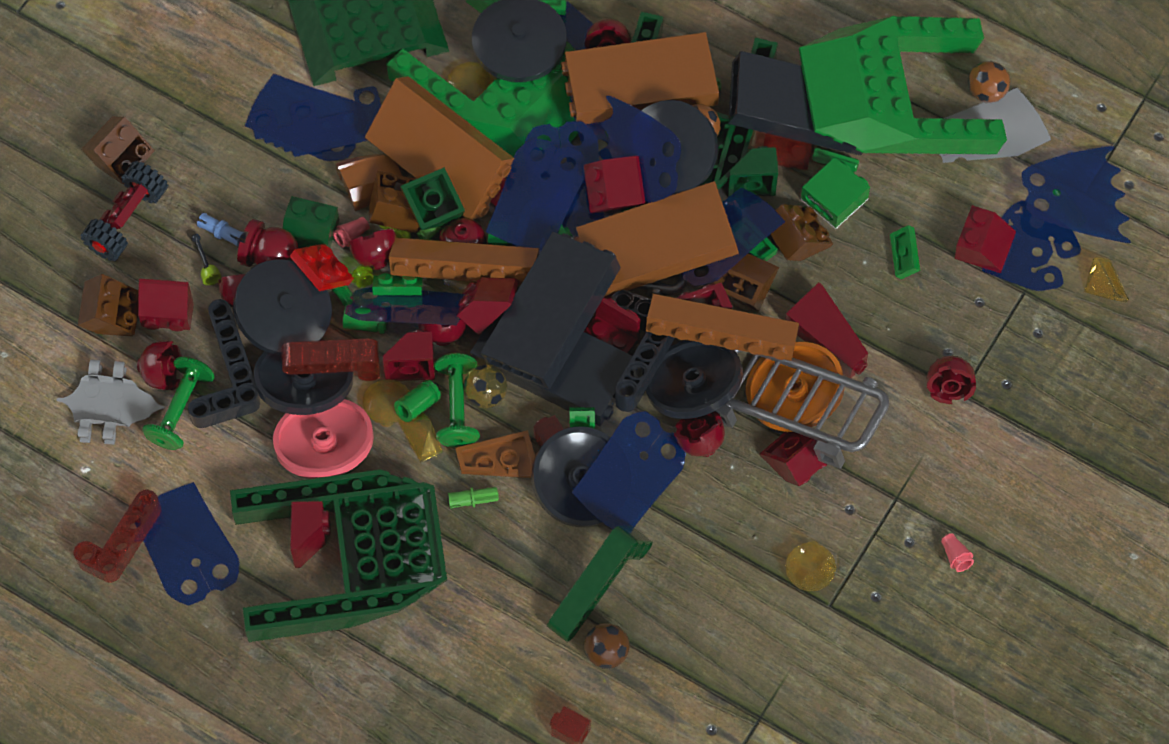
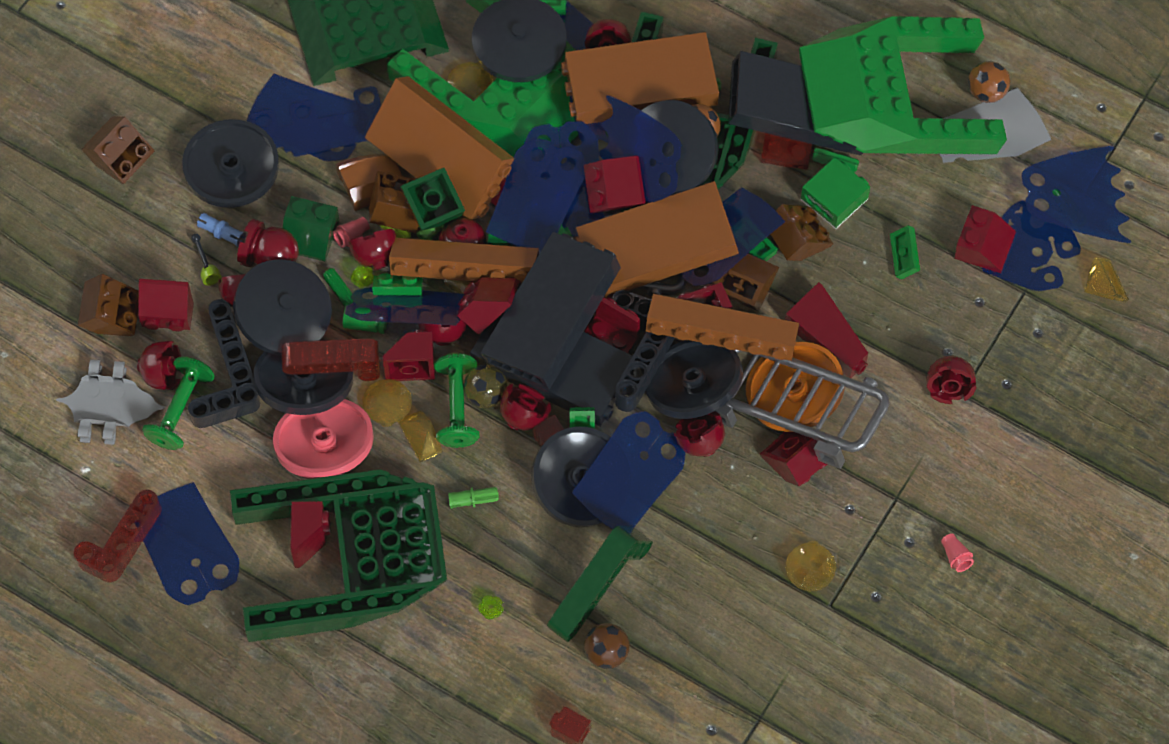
black plate [80,161,168,261] -> none
red plate [290,244,354,291] -> none
green piece [394,380,441,422] -> none
dark orange wing [455,430,535,478] -> none
dark green slope [728,146,778,198] -> none
none -> black dish [182,119,279,208]
none -> clear neon green plate [478,595,503,620]
none -> dark red cylinder [500,384,551,431]

